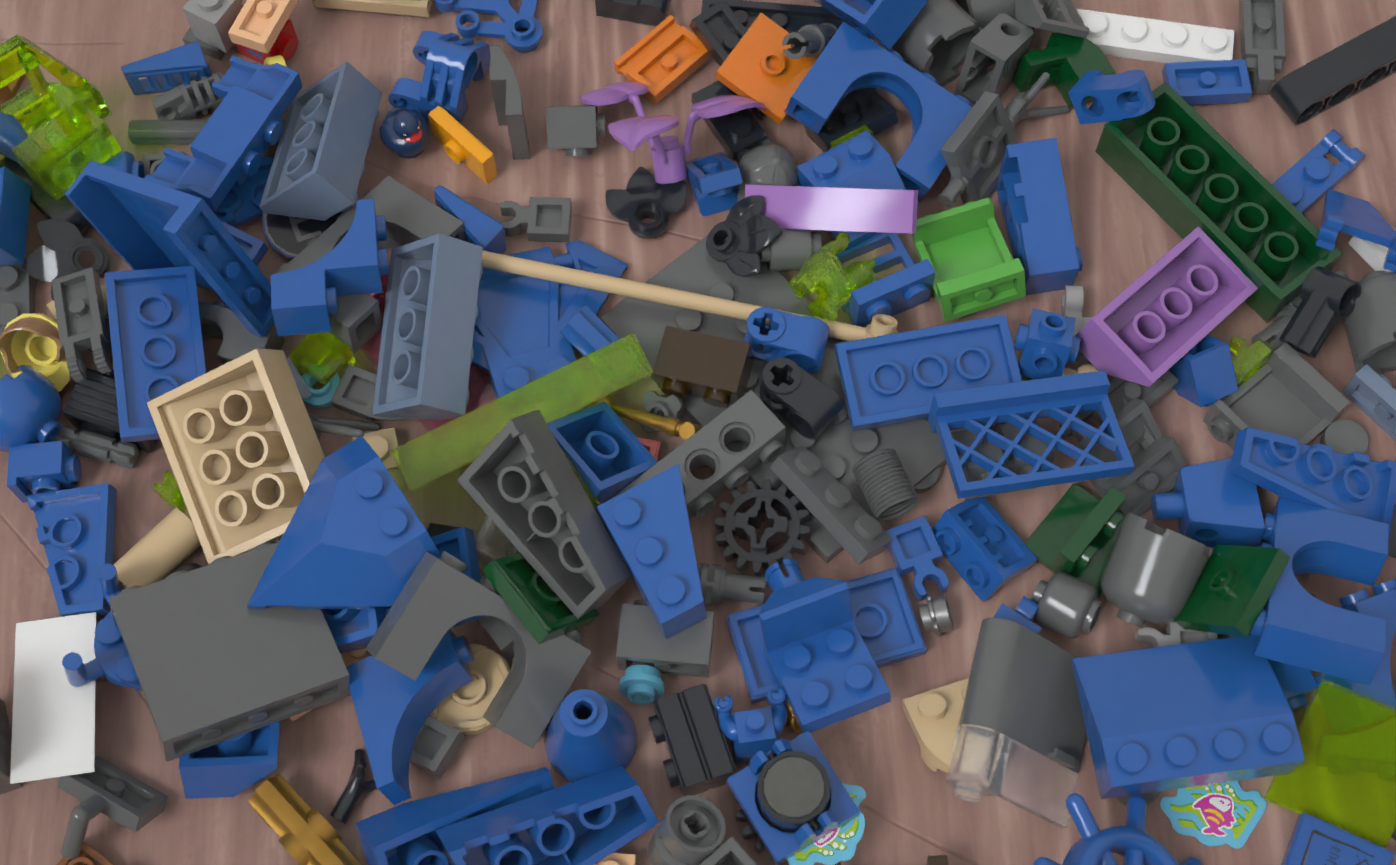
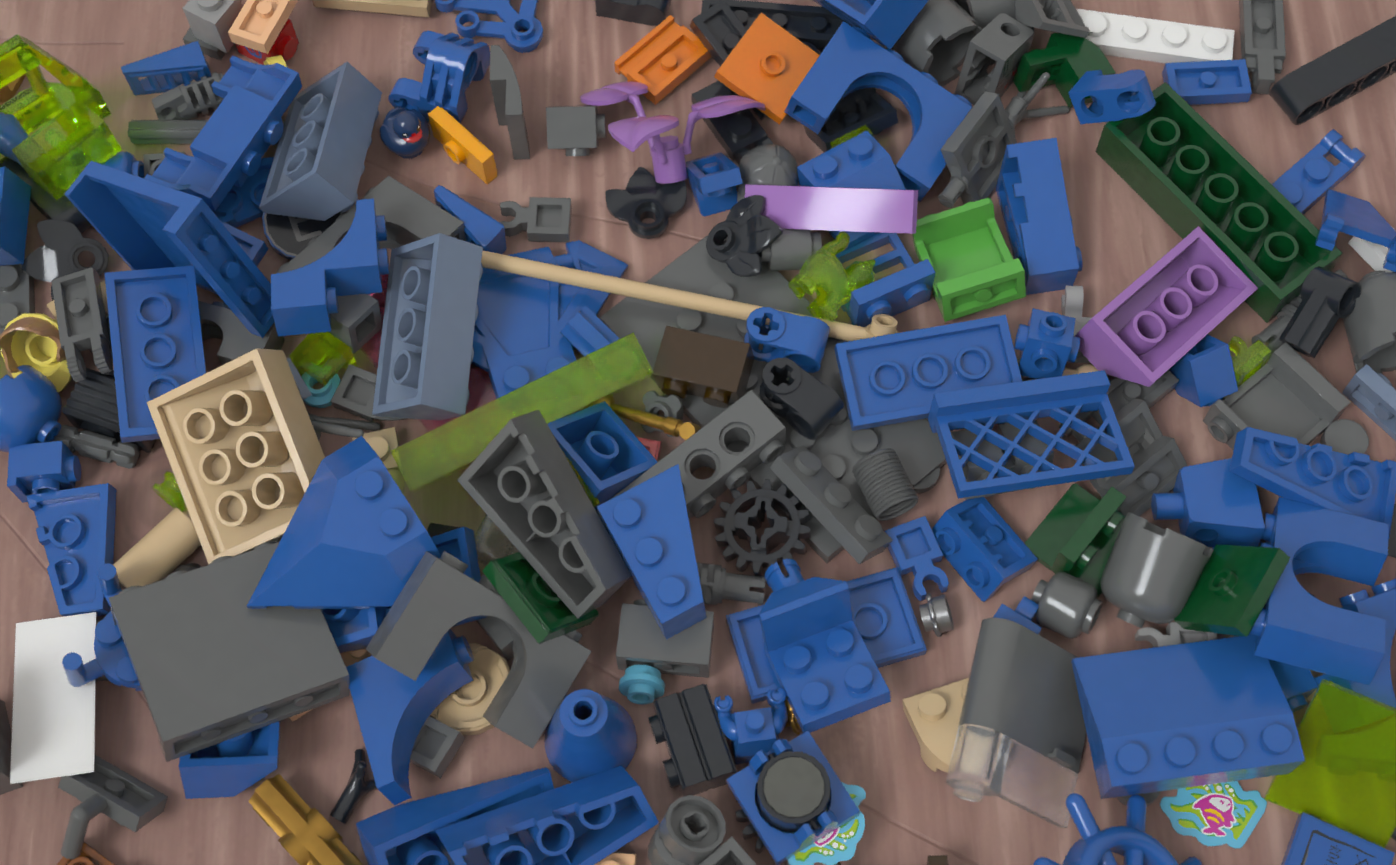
dark grey pin [782,23,838,59] -> none

